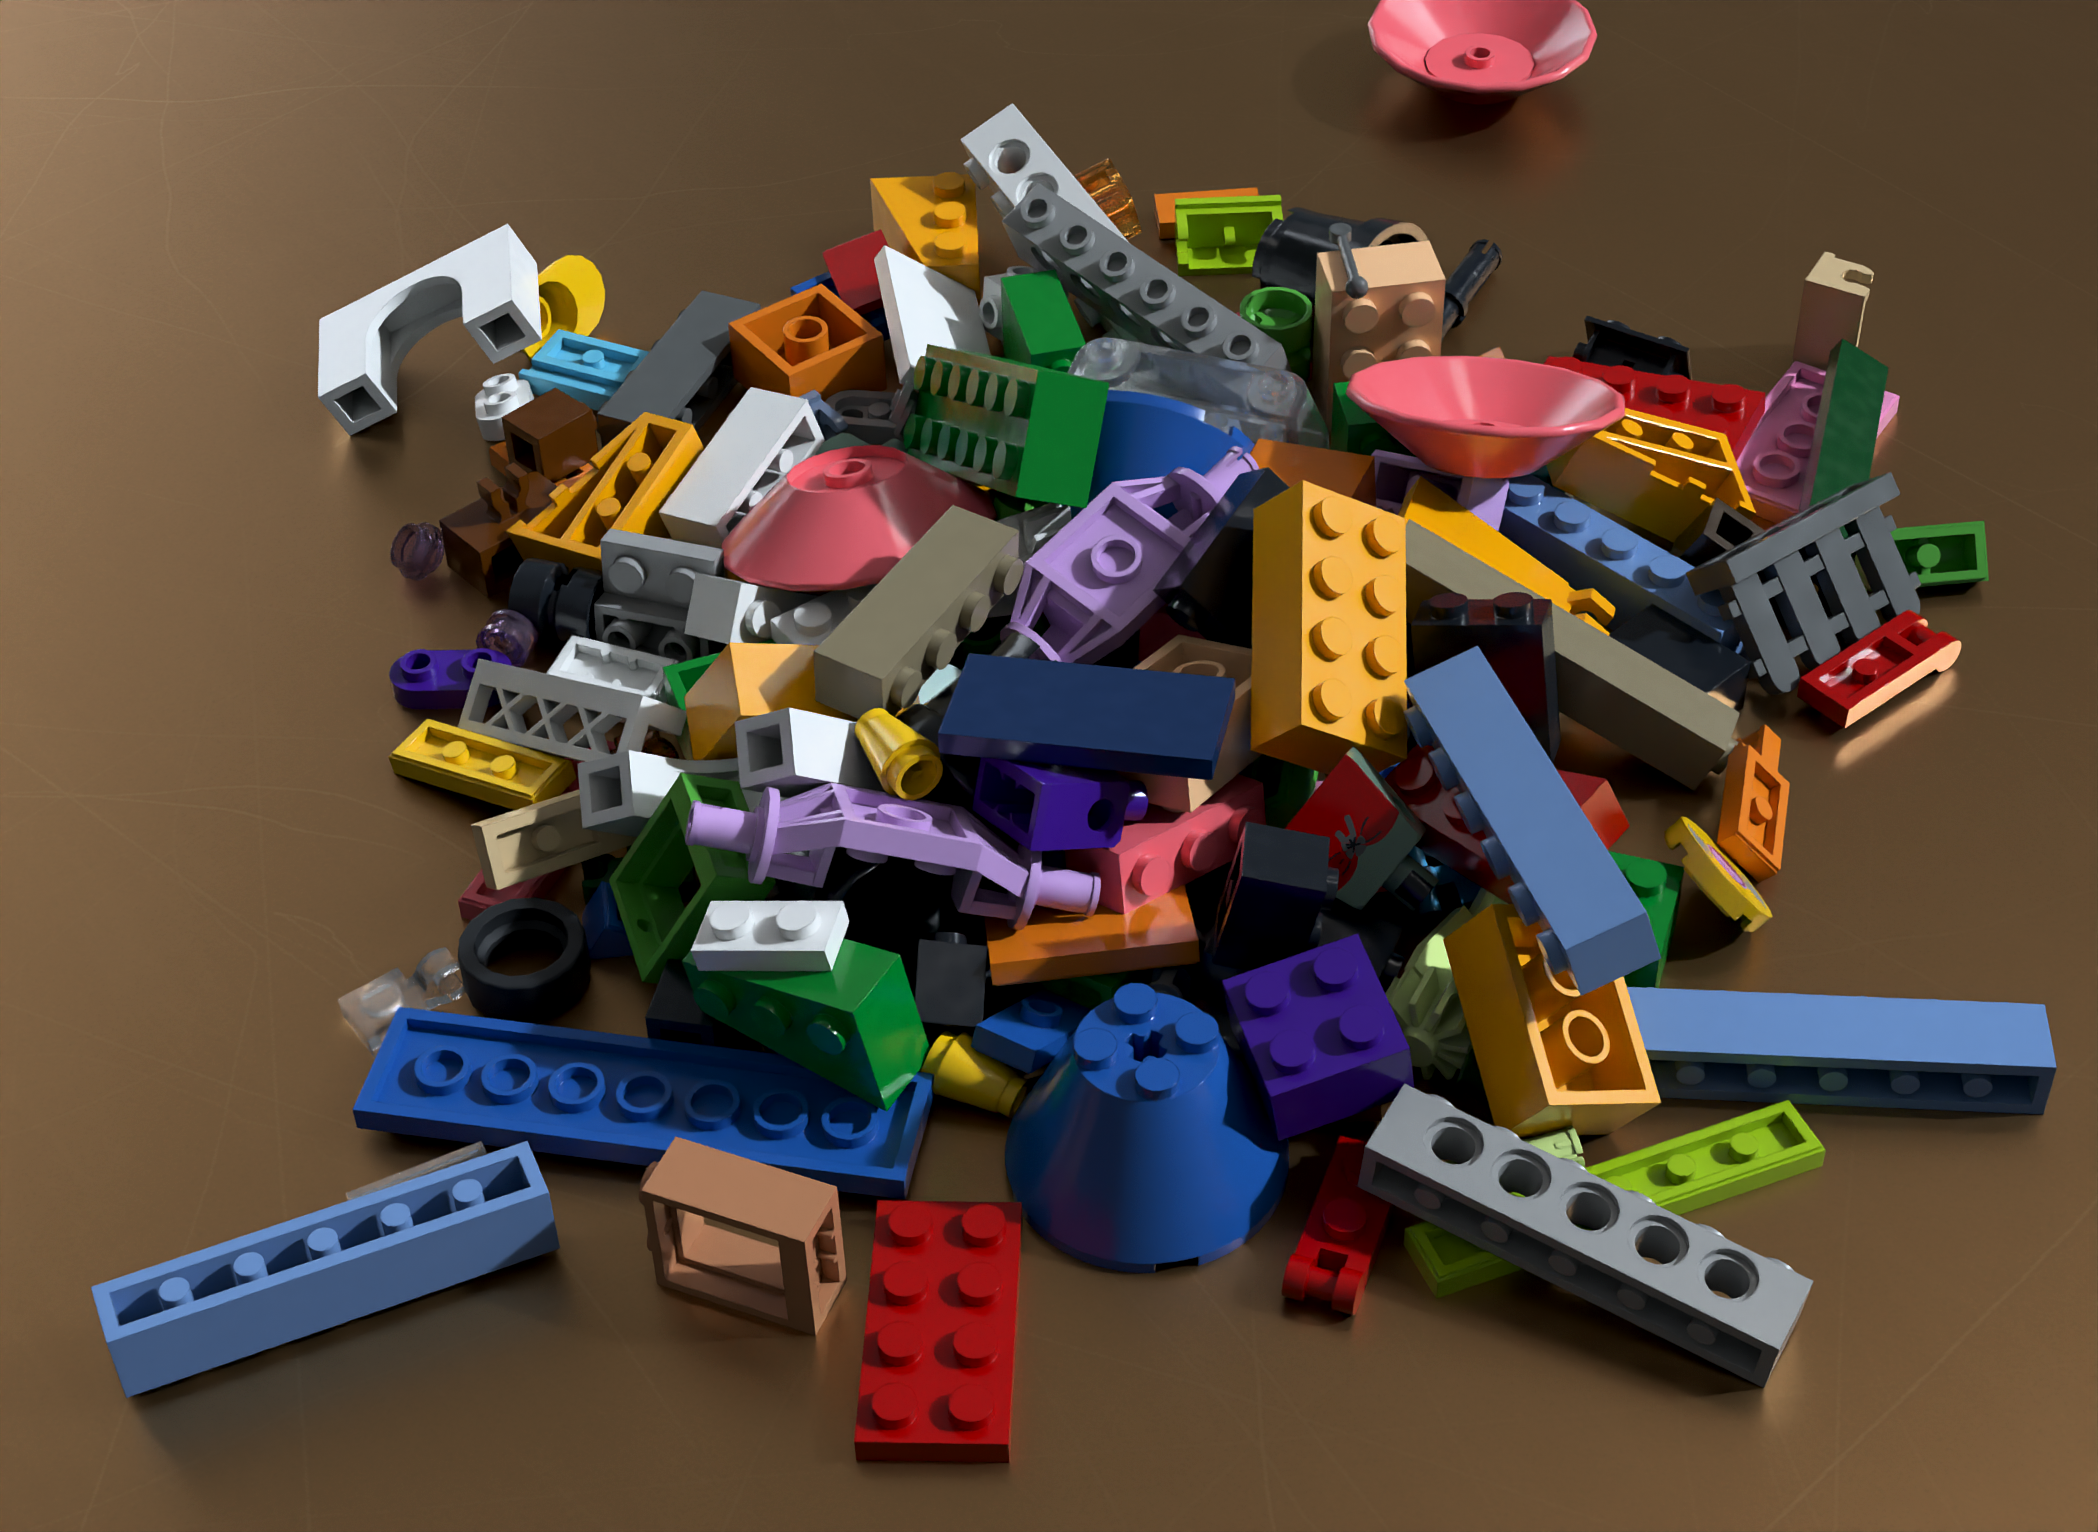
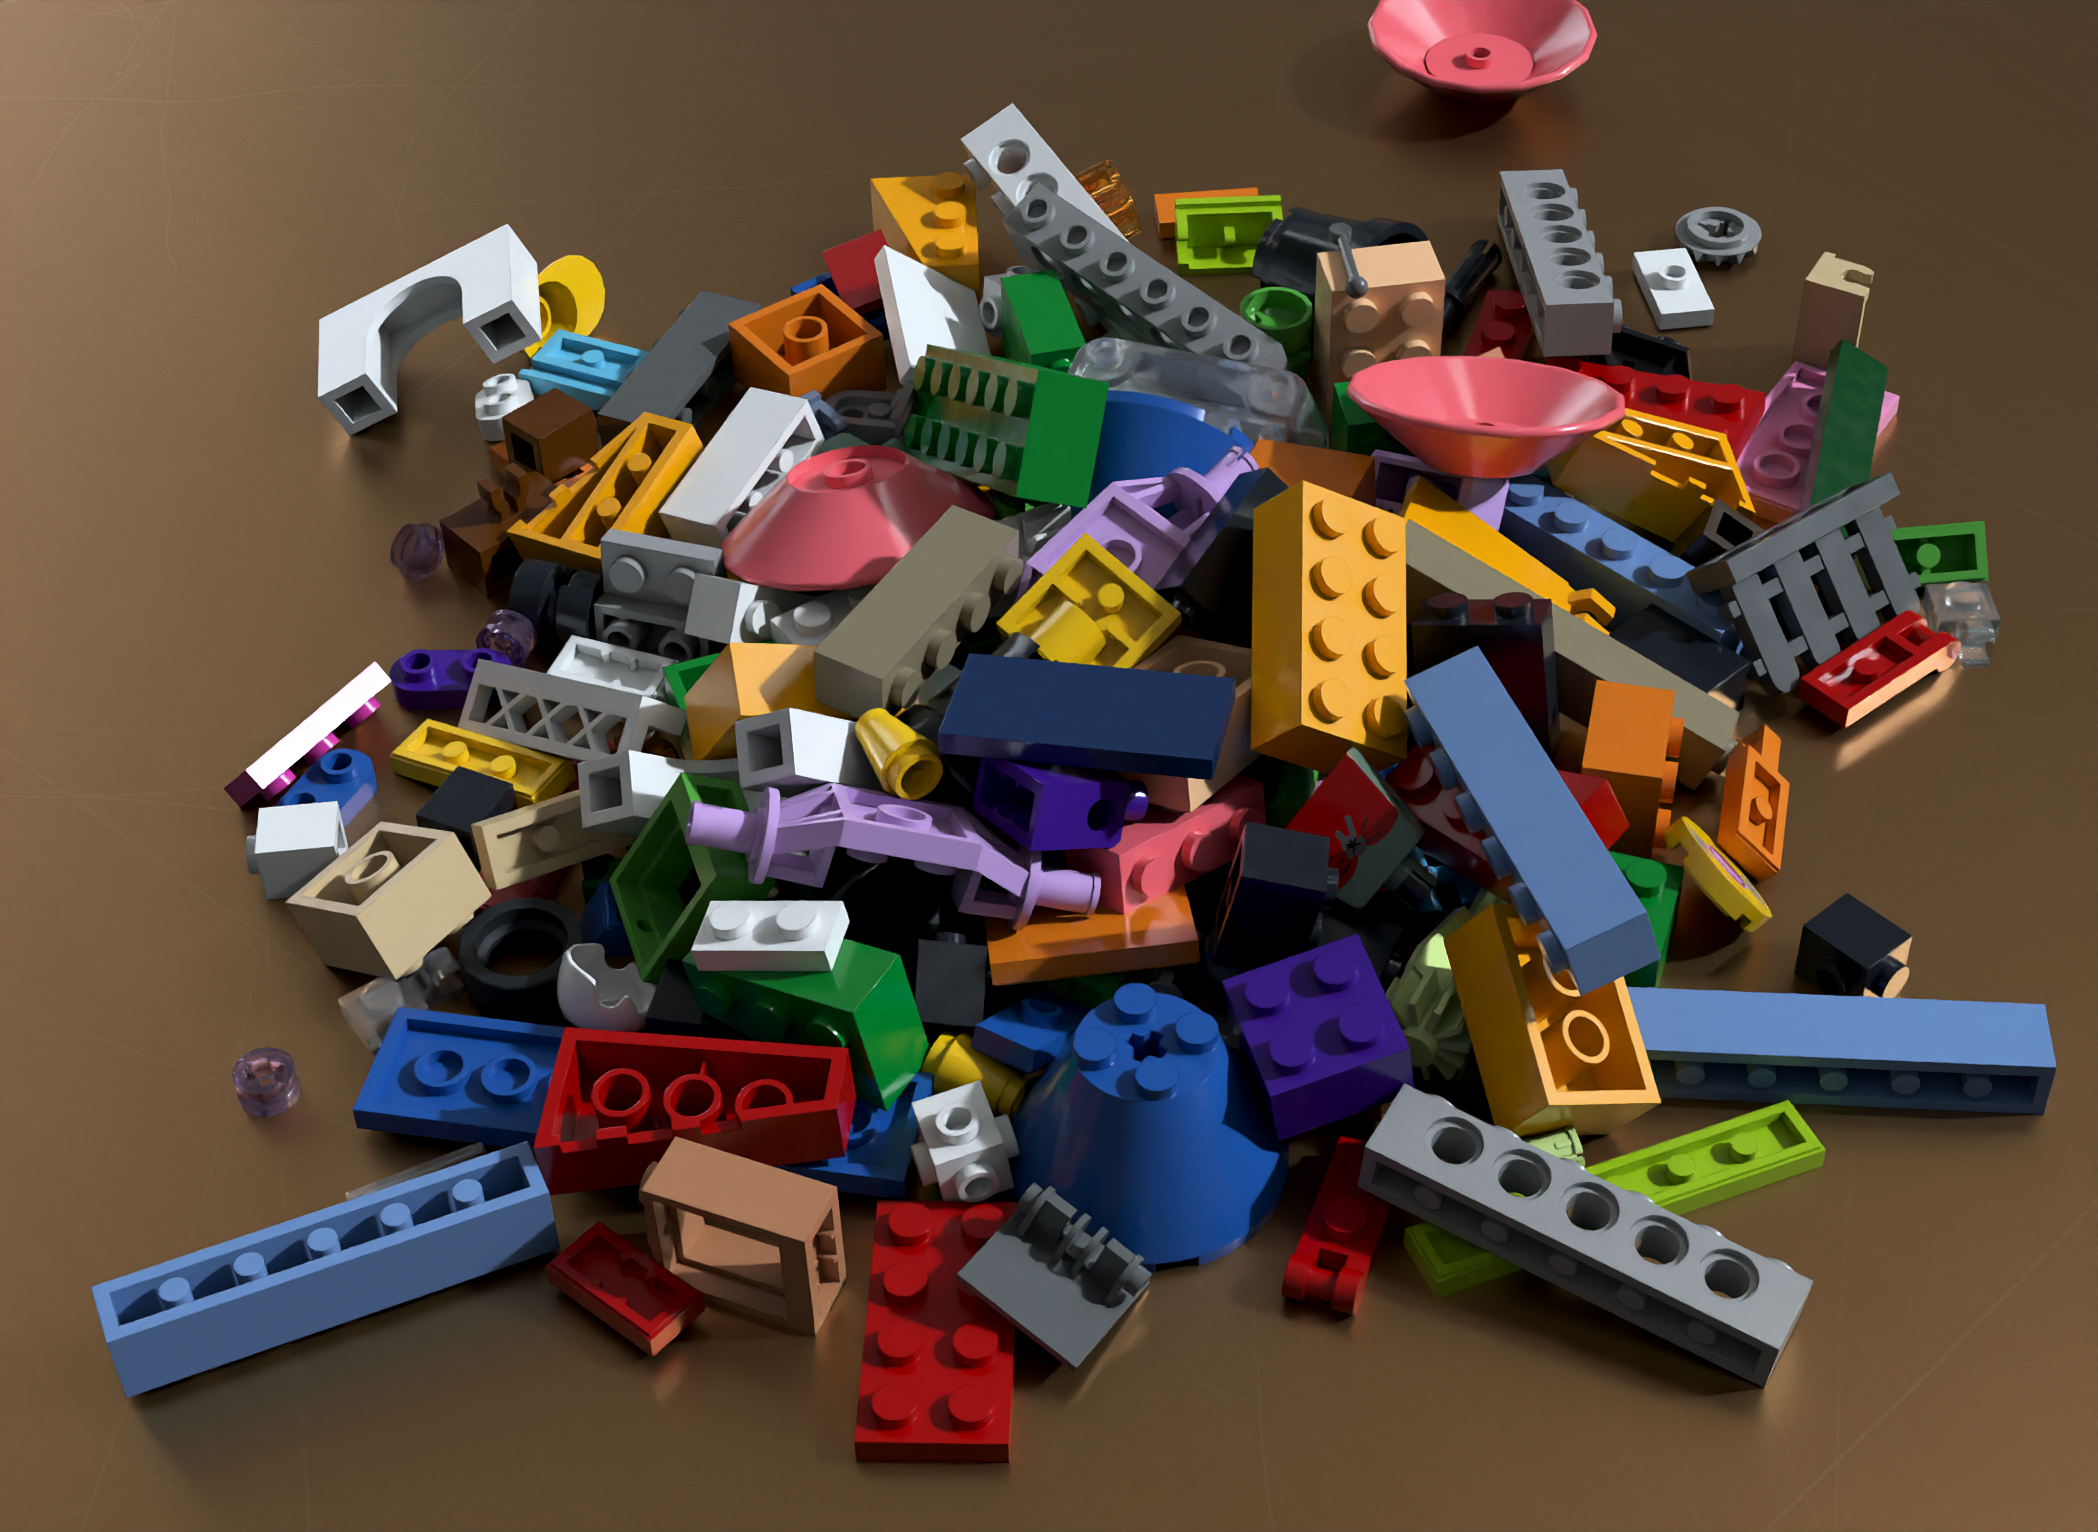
none -> plate [223,662,391,807]
none -> clear purple bush [232,1047,301,1117]
none -> white brick [246,801,348,900]
none -> blue plate [275,749,377,828]
none -> tan brick [285,821,492,980]
none -> black brick [415,766,517,873]
none -> red wedge [533,1027,856,1196]
none -> red plate [546,1221,705,1357]
none -> white hair [557,943,657,1033]
none -> white brick [910,1080,1020,1202]
none -> dark grey hinge [955,1182,1152,1372]
none -> yellow plate [996,532,1182,669]
none -> red plate [1461,289,1534,361]
none -> light grey brick [1497,169,1622,357]
none -> orange brick [1581,680,1685,860]
none -> white plate [1632,248,1715,330]
none -> light grey gear [1674,207,1762,266]
none -> black brick [1794,893,1912,998]
none -> clear plate [1922,581,2001,668]

